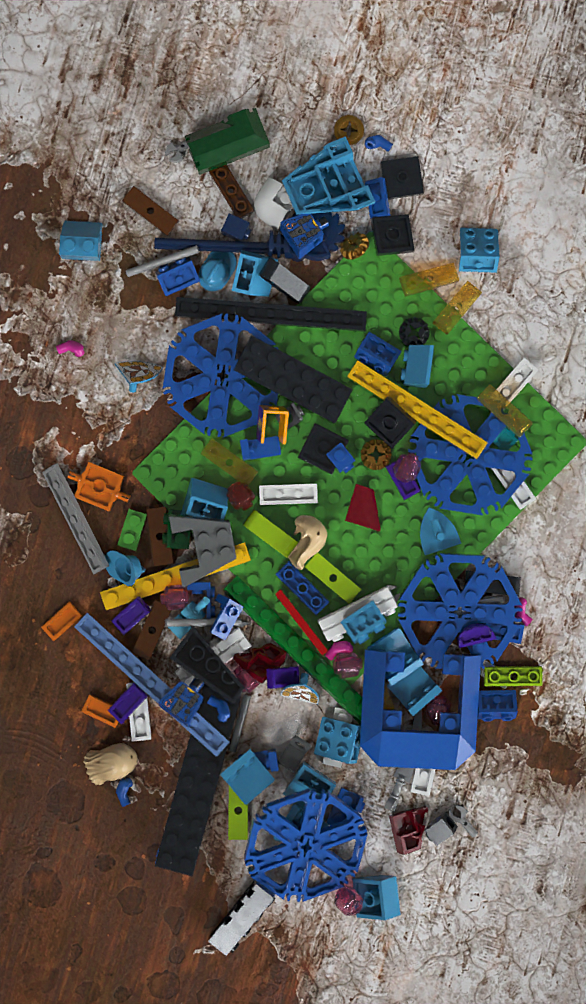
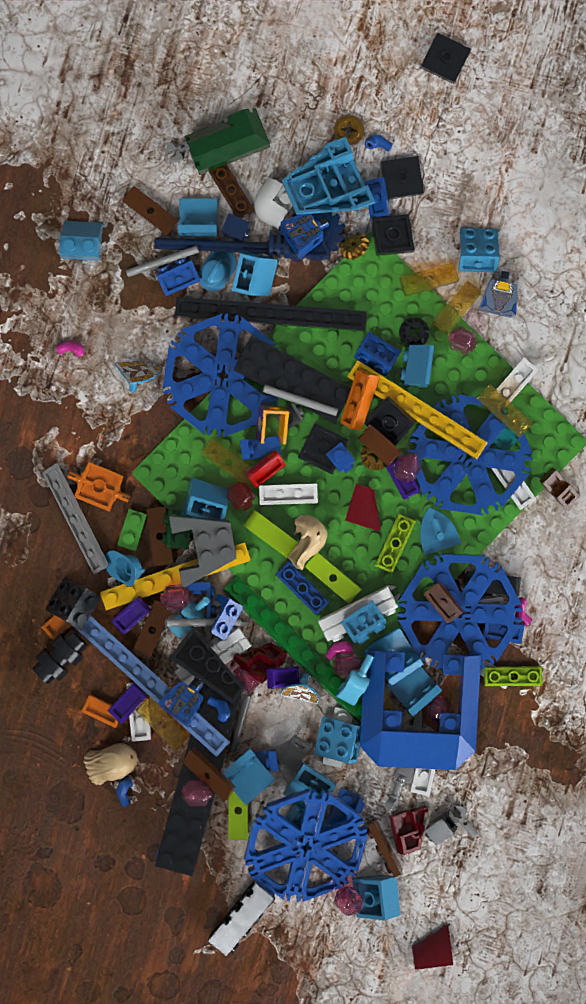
beam [259,258,311,304] -> none
red tile [275,589,328,655] -> none
dark purple tile [458,623,496,648] -> none
blue bracket [478,690,518,722] -> none
none -> black piece [32,630,87,684]
none -> black bracket [46,578,101,631]
none -> clear yellow tile [135,696,188,751]
none -> dark azure bracket [178,199,218,237]
none -> clear pink head [182,780,212,807]
none -> reddish brown tile [183,747,236,802]
none -> red tile [245,450,286,488]
none -> light grey bar [263,385,338,416]
none -> medium azure beam [336,654,374,706]
none -> orange slope [340,368,379,430]
none -> reddish brown slope [358,425,401,466]
none -> reddish brown tile [366,818,403,877]
none -> lime tile [375,513,416,573]
none -> dark red slope [412,924,454,970]
none -> black plate [420,32,471,84]
none -> reddish brown plate [423,581,464,624]
none -> clear pink head [448,326,478,355]
none -> torso [478,271,517,318]
none -> reddish brown slope [540,468,580,510]

